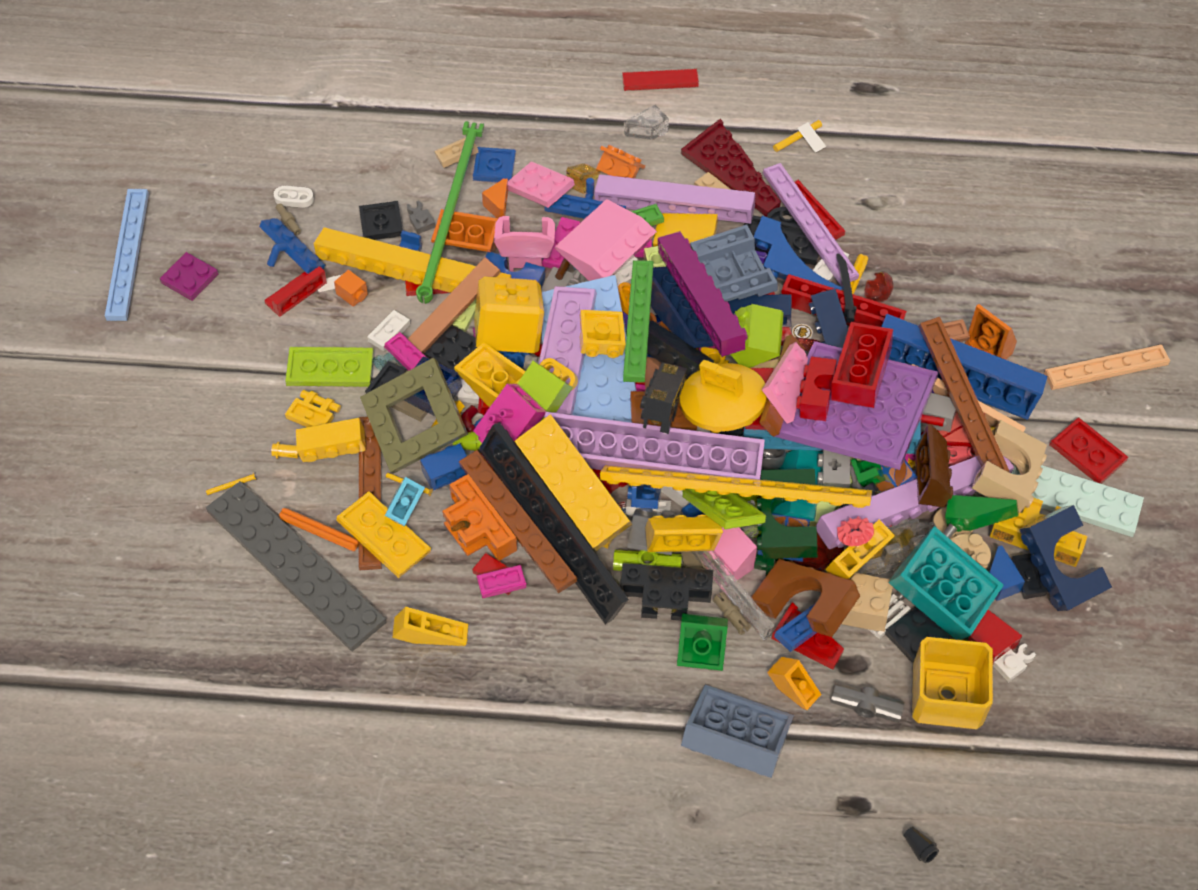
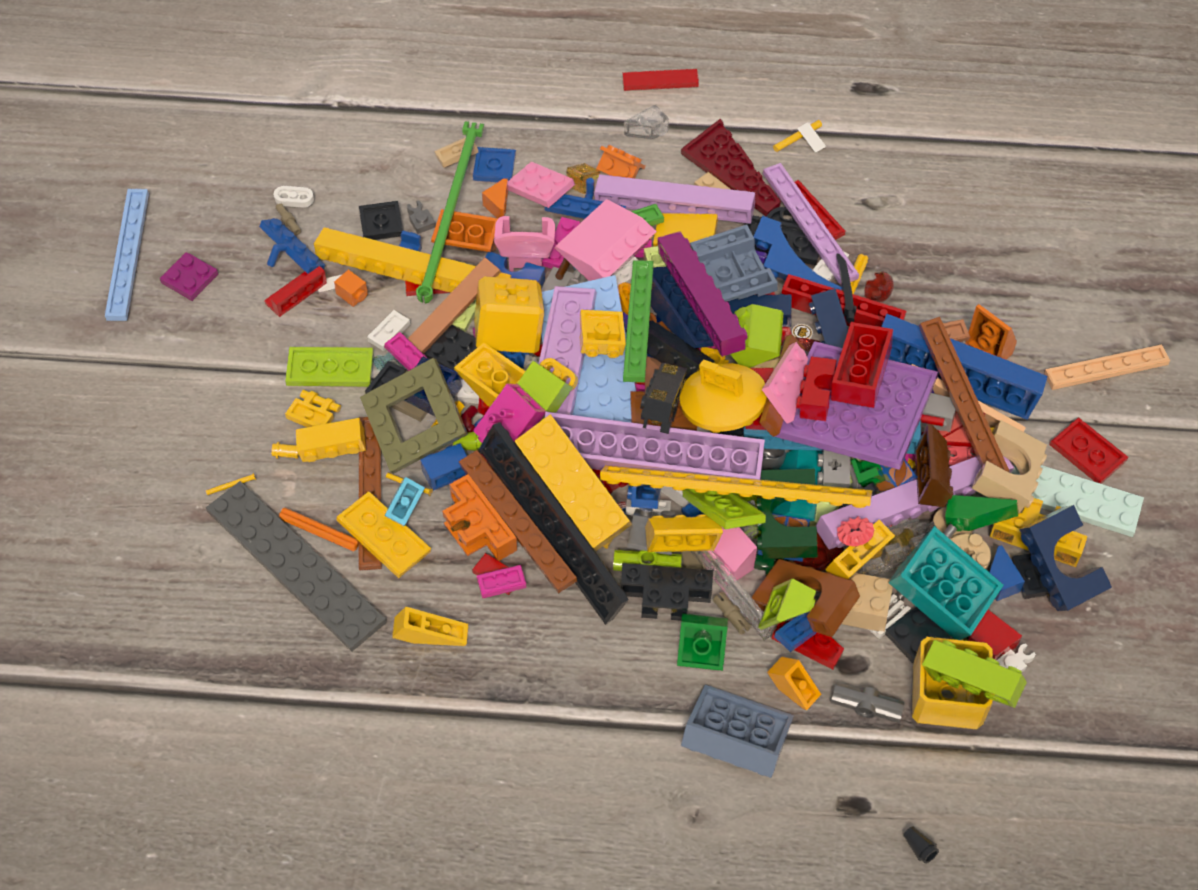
none -> lime slope [758,578,816,630]
none -> lime wedge [922,640,1027,708]

